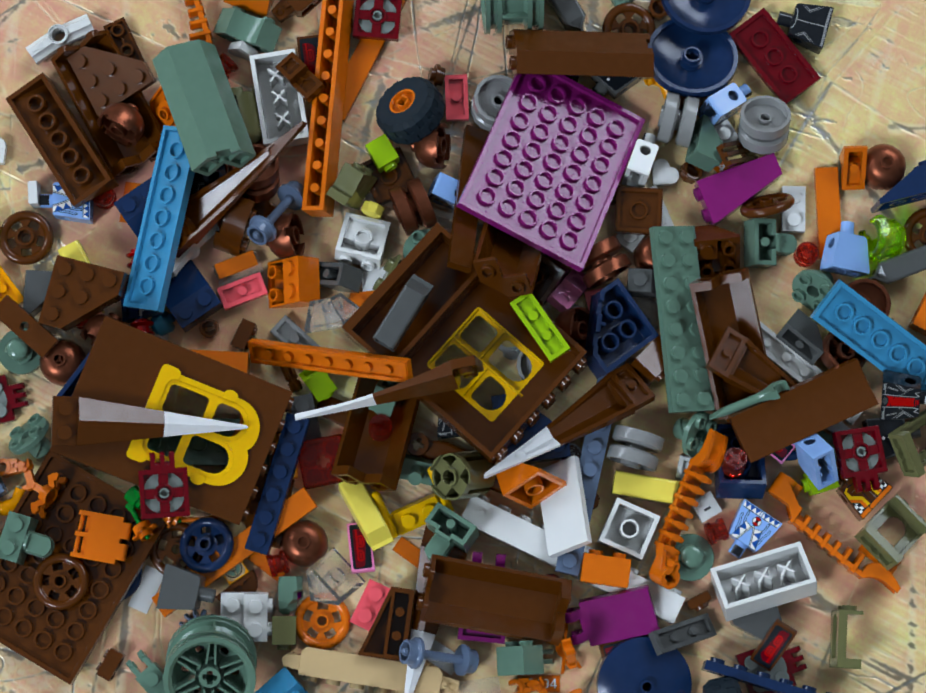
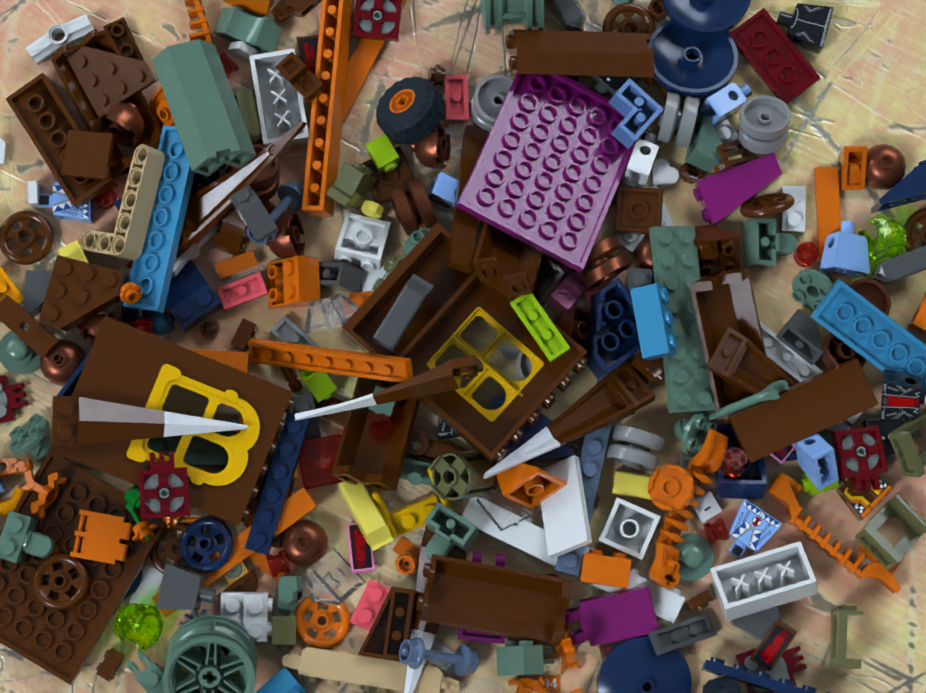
none -> reddish brown tile [61,130,115,181]
none -> tan beam [81,144,165,261]
none -> clear neon green helmet [114,603,163,652]
none -> orange plate [120,282,143,305]
none -> dark grey slope [229,185,278,242]
none -> orange plate [395,552,419,575]
none -> clear piece [476,488,531,531]
none -> medium blue brick [608,78,664,149]
none -> dark azure brick [630,283,678,360]
none -> orange tile [648,464,695,512]

